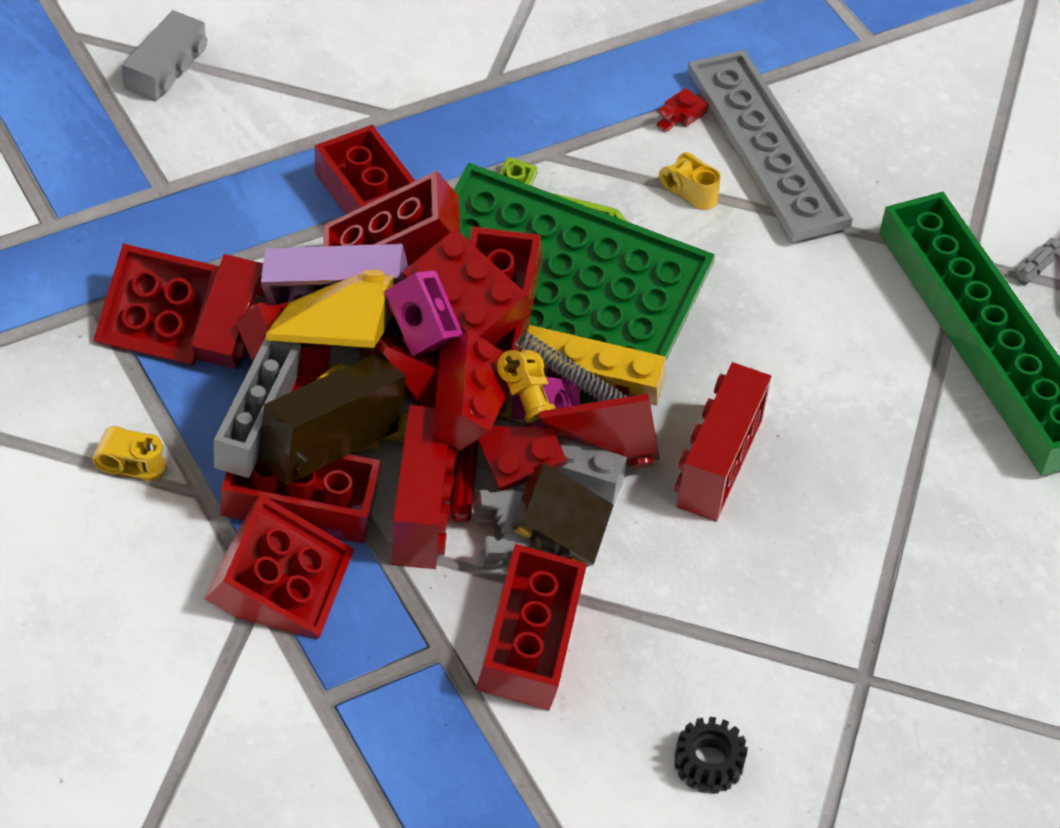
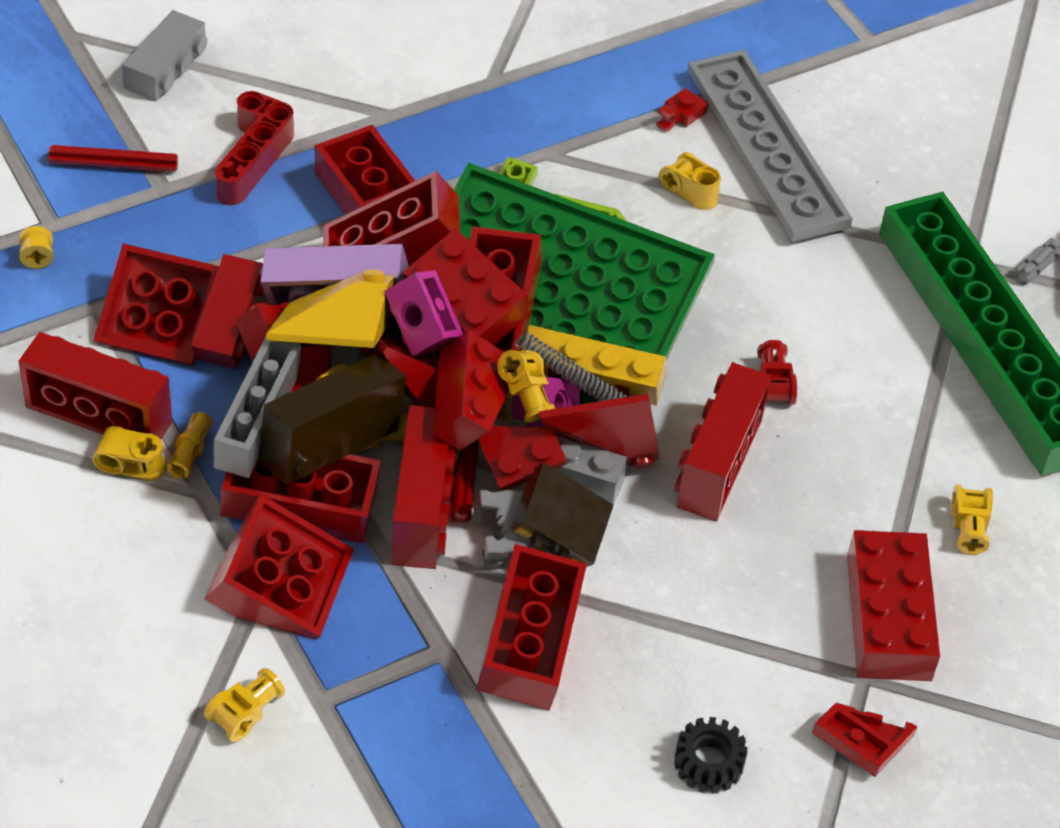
none -> red brick [18,331,172,451]
none -> yellow wheel [19,226,54,269]
none -> red axle [48,145,179,172]
none -> yellow pin [167,412,213,479]
none -> yellow connector [204,668,285,742]
none -> red beam [215,91,294,206]
none -> red connector [757,340,797,405]
none -> red wing [812,703,917,777]
none -> red brick [847,530,940,681]
none -> yellow connector [951,484,993,555]

